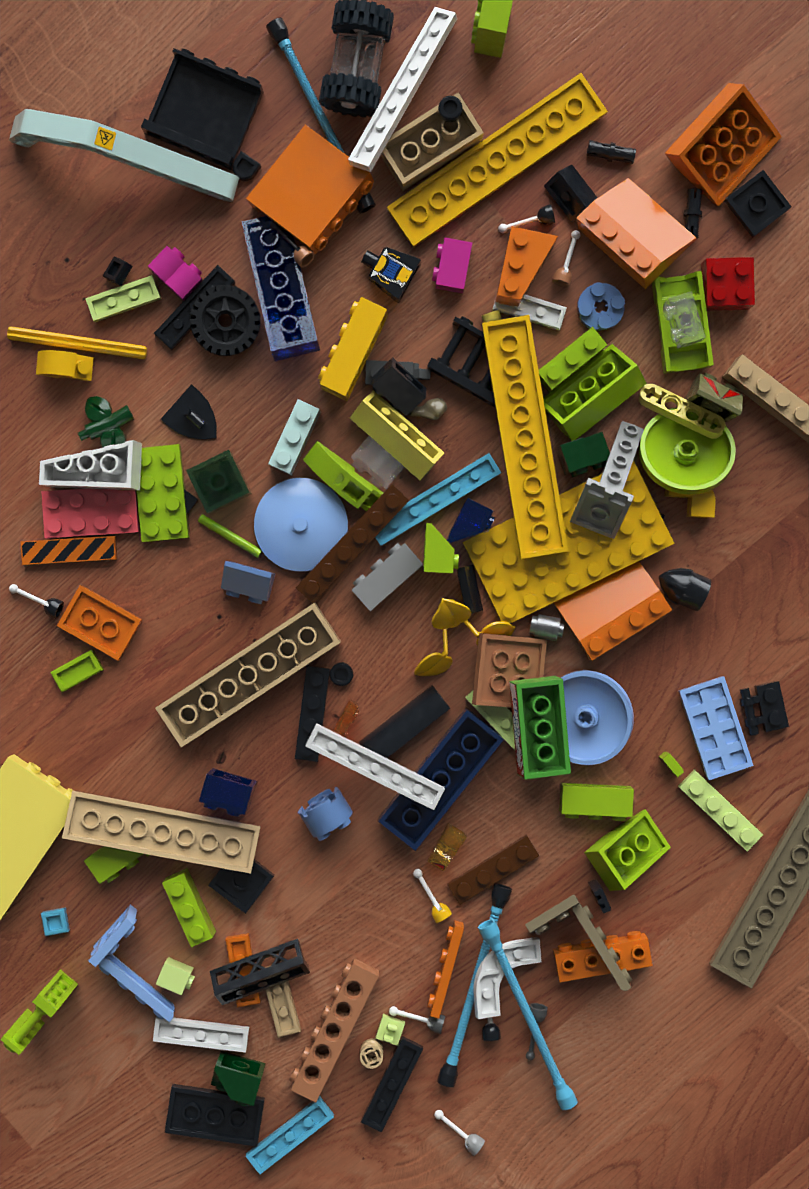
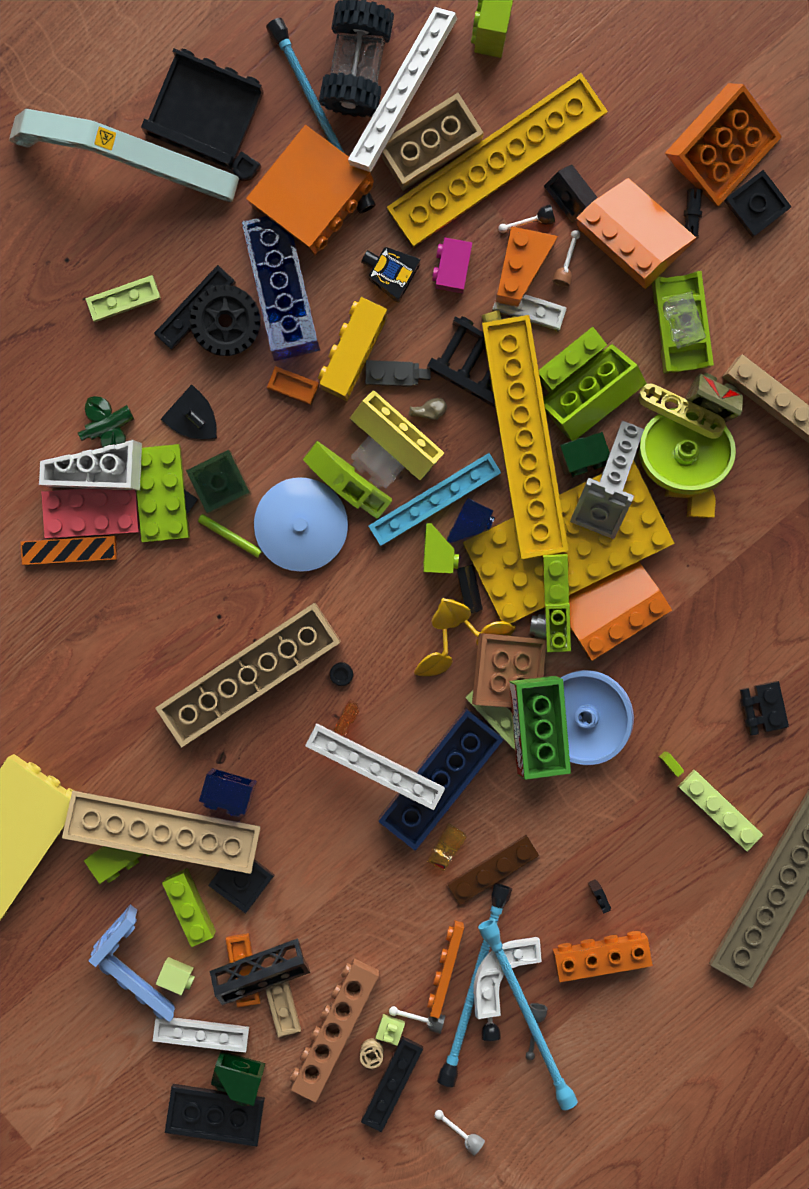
lime fence [0,969,78,1055] -> none
yellow axle [7,327,147,359] -> none
hinge [9,584,64,619] -> none
yellow brick [36,350,94,381] -> none
medium azure tile [41,907,70,936] -> none
lime tile [50,649,104,693] -> none
orange plate [57,585,143,661] -> none
black tile [103,256,133,286] -> none
dark pink brick [148,246,203,301] -> none
medium blue slope [221,561,276,604] -> none
medium azure plate [246,1096,334,1174] -> none
light aqua brick [268,399,321,476] -> none
nougat hinge [270,221,315,267] -> none
black plate [295,665,330,762] -> none
reddish brown plate [296,484,409,603] -> none
medium blue brick [298,787,353,841] -> none
light grey brick [352,543,423,611] -> none
black brick [359,685,450,758] -> none
black brick [372,357,427,416] -> none
hinge [413,869,452,923] -> none
black tile [438,96,462,122] -> none
dark tan bracket [525,894,633,991] -> none
lime brick [559,783,634,821] -> none
medium blue plate [577,282,625,331] -> none
lime slope [584,809,671,891] -> none
black pin [587,140,636,164] -> none
black helmet [659,568,711,611] -> none
light blue plate [678,676,754,780] -> none
red brick [701,257,755,311] -> none
none -> orange tile [267,366,319,405]
none -> lime slope [543,554,571,652]

